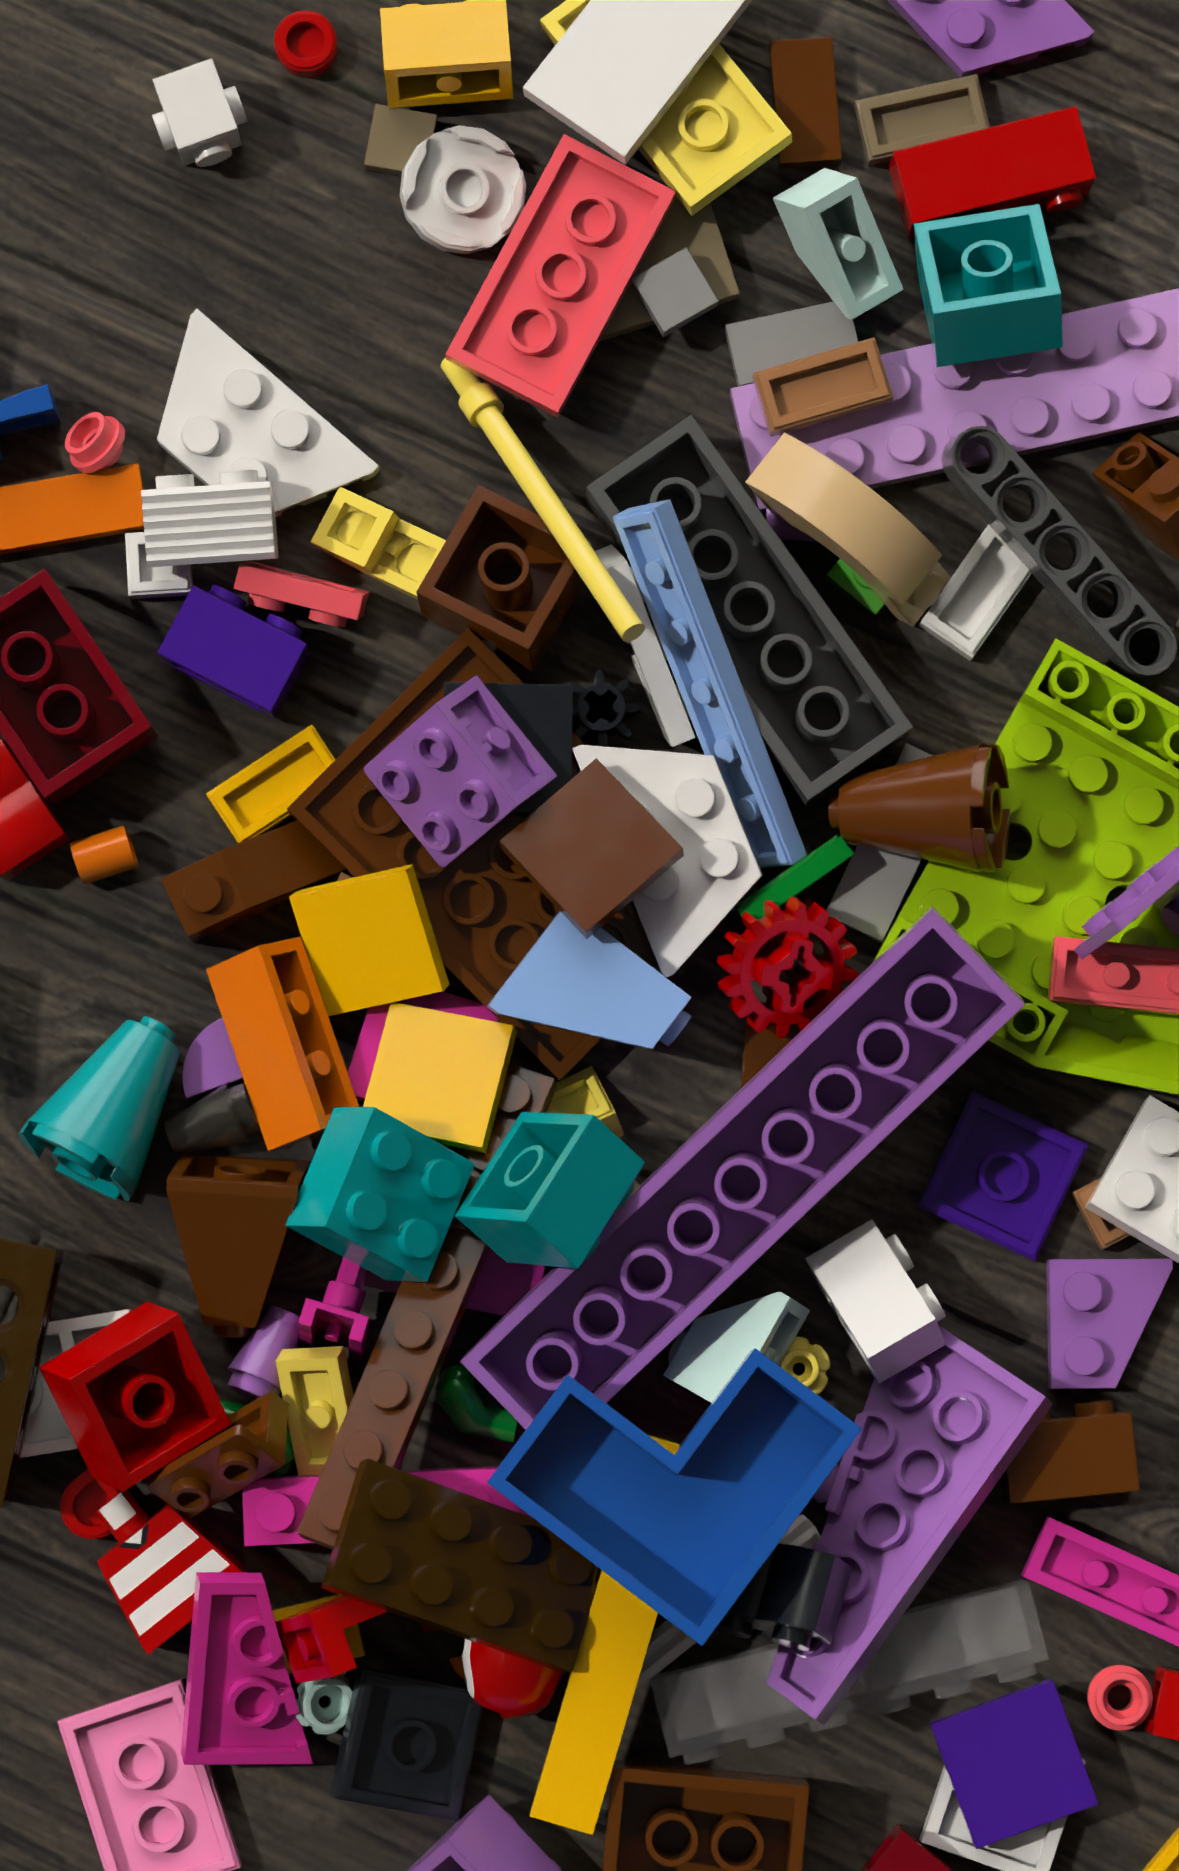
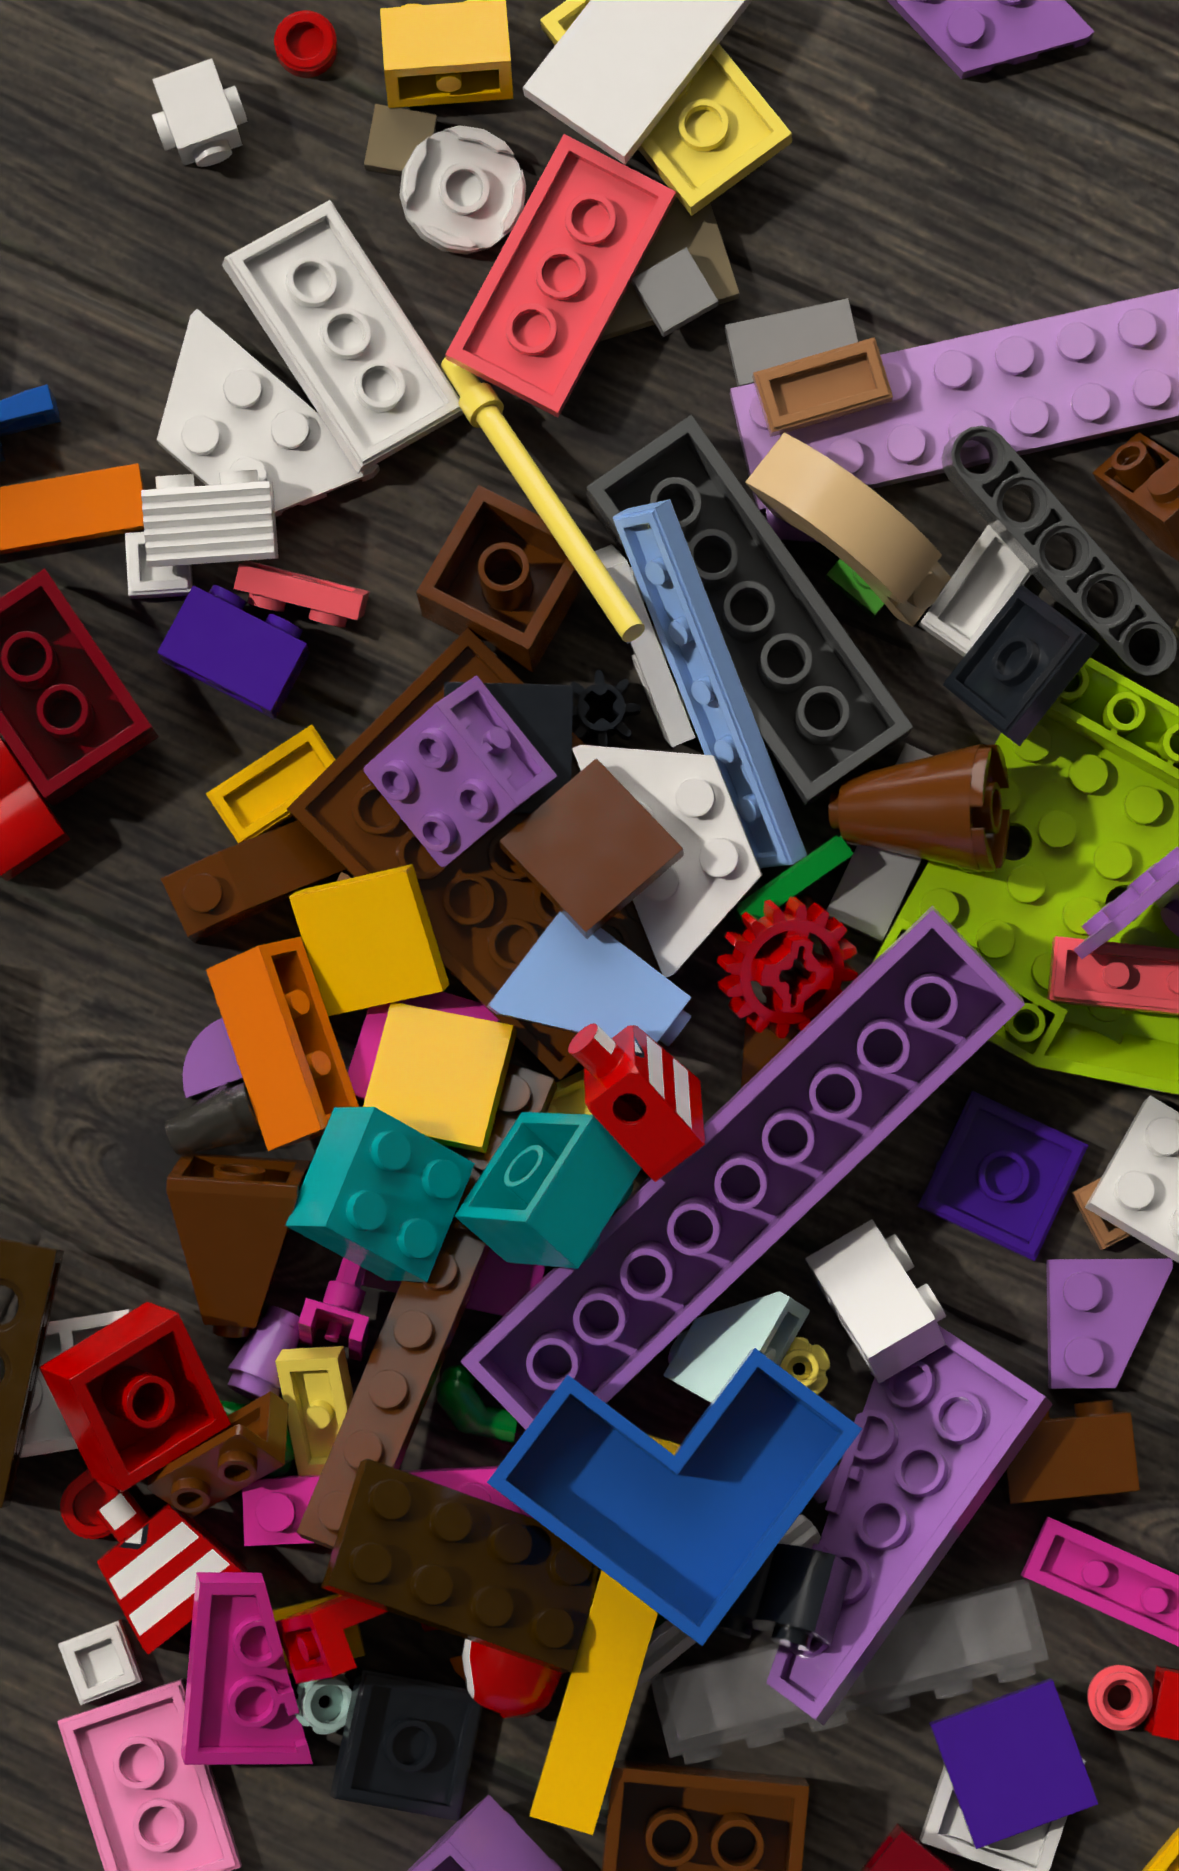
teal cone [19,1016,181,1201] -> none
coral plate [65,412,125,473] -> none
orange hinge [70,825,139,885] -> none
light yellow slope [310,487,446,600] -> none
reddish brown tile [769,37,842,169] -> none
light aqua slope [773,168,904,320] -> none
dark tan tile [854,74,990,166] -> none
red brick [889,106,1096,239] -> none
teal brick [914,204,1063,367] -> none
none -> white tile [58,1619,143,1705]
none -> white tile [222,200,463,474]
none -> red torso [568,1023,705,1182]
none -> black tile [943,584,1100,746]

